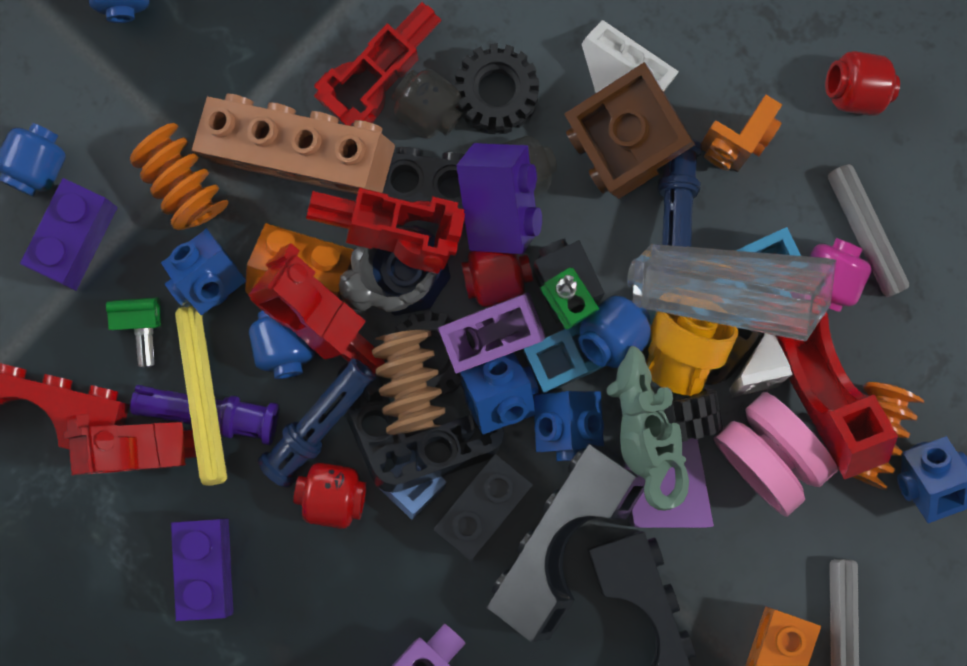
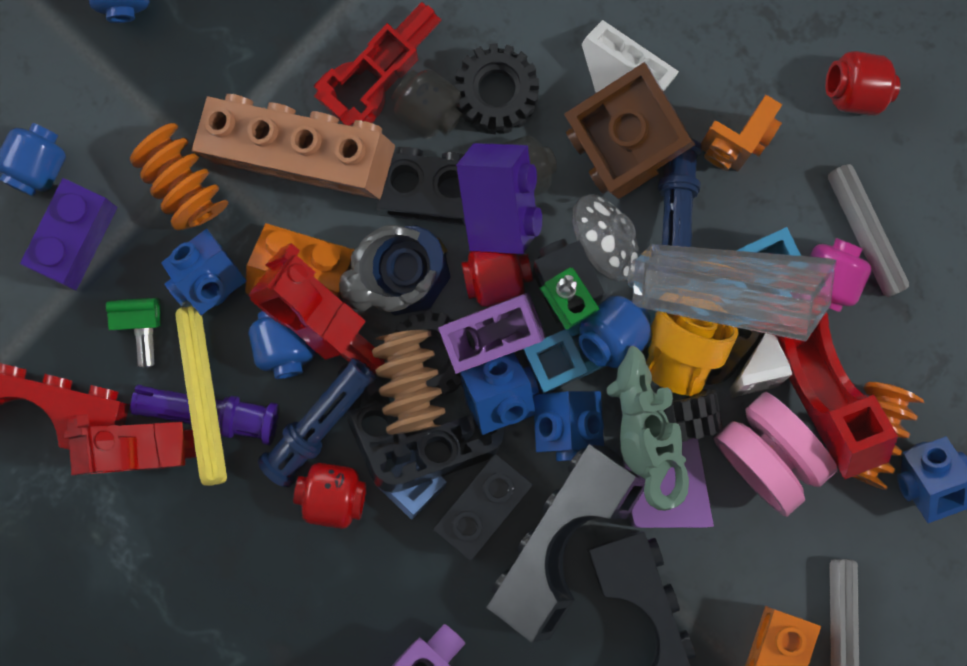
dark purple brick [171,519,234,621] -> none
red piece [306,187,465,274] -> none
none -> clear dish [572,194,641,282]

